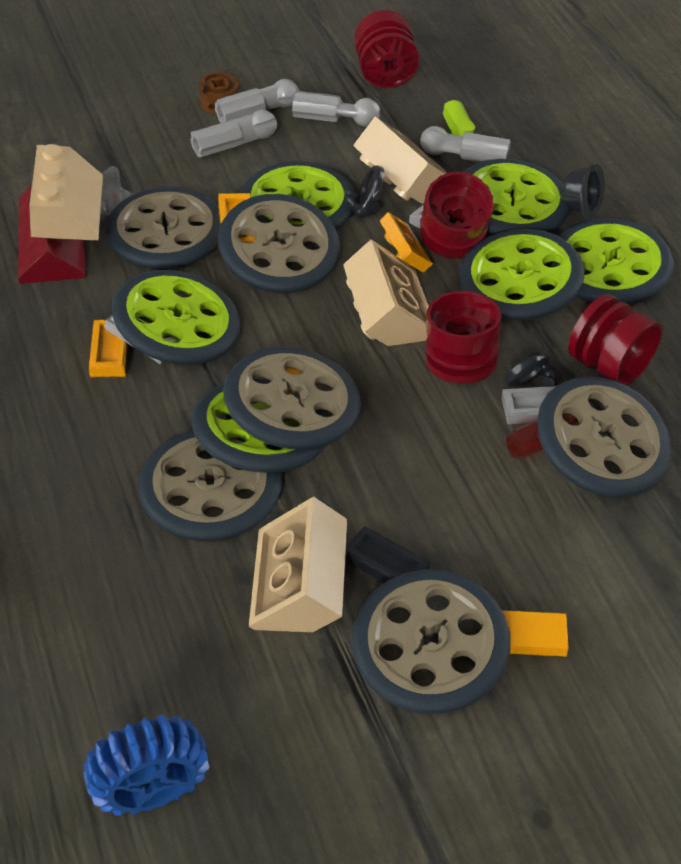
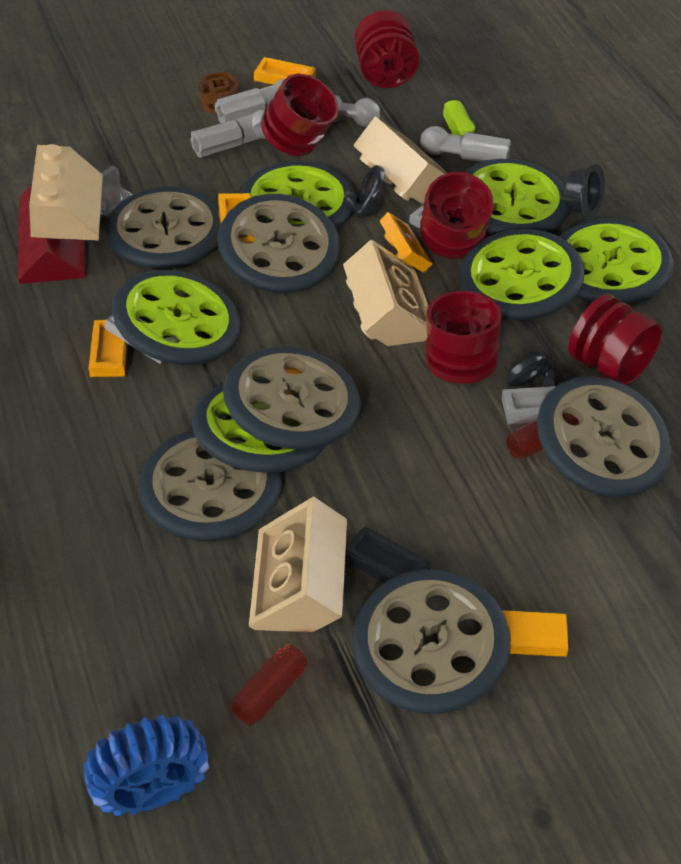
none -> clear red piece [230,644,308,726]
none -> light orange tile [254,57,316,85]
none -> dark red wheel [260,73,339,157]

